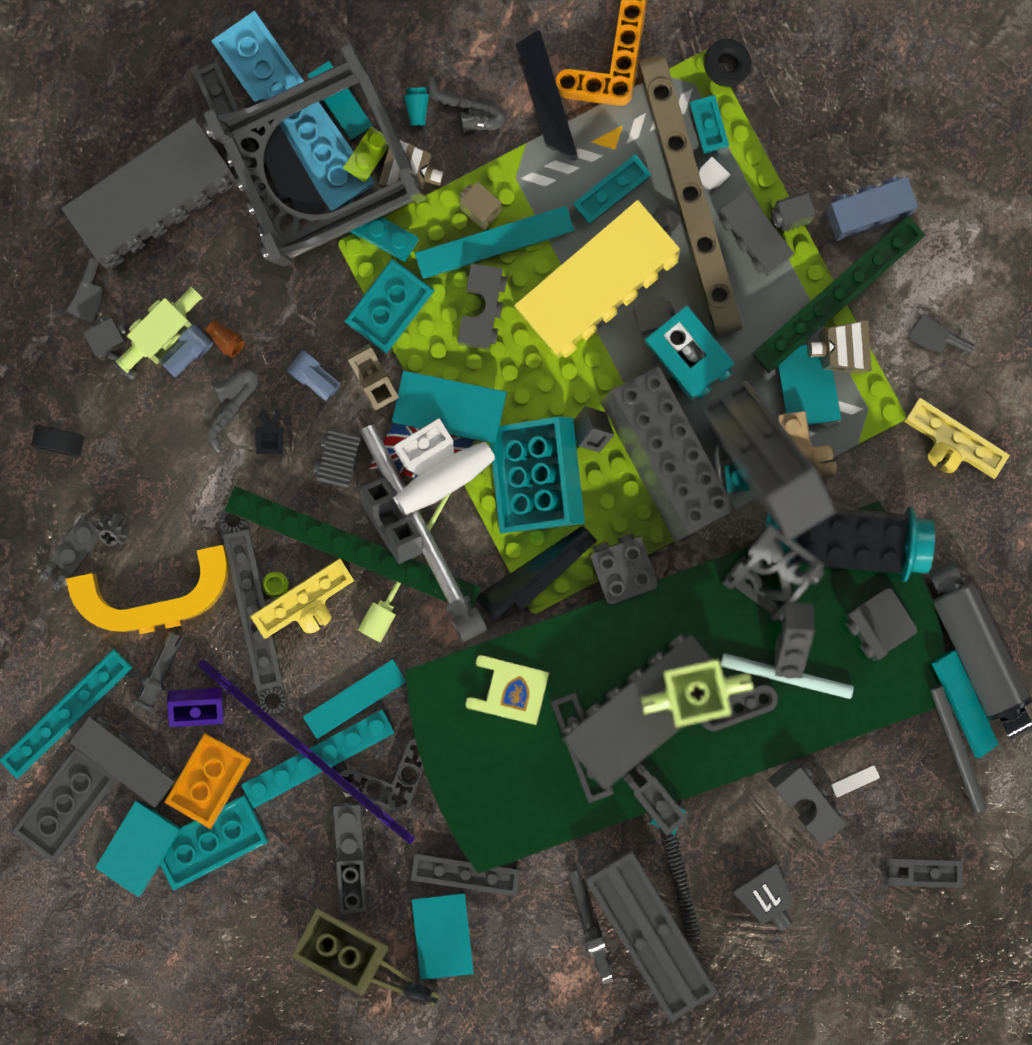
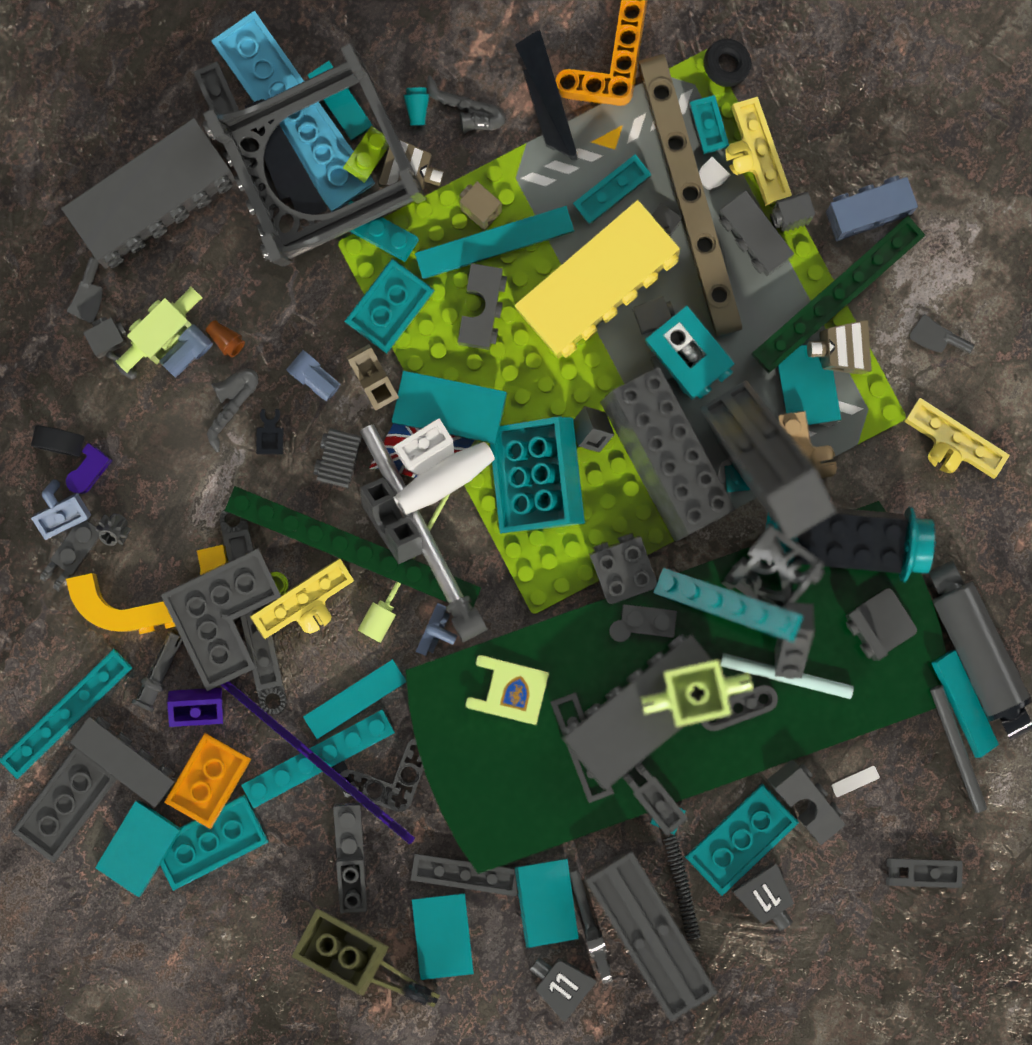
black wedge [477,526,597,620] -> none
none -> sand blue plate [31,479,91,540]
none -> dark purple leg [66,443,113,494]
none -> dark grey plate [160,548,281,691]
none -> sand blue plate [416,603,458,656]
none -> teal tile [515,859,579,948]
none -> dark grey torso [529,957,597,1022]
none -> dark grey hinge [609,604,677,642]
none -> teal plate [653,568,803,642]
none -> teal tile [685,783,799,896]
none -> light yellow plate [726,97,792,206]

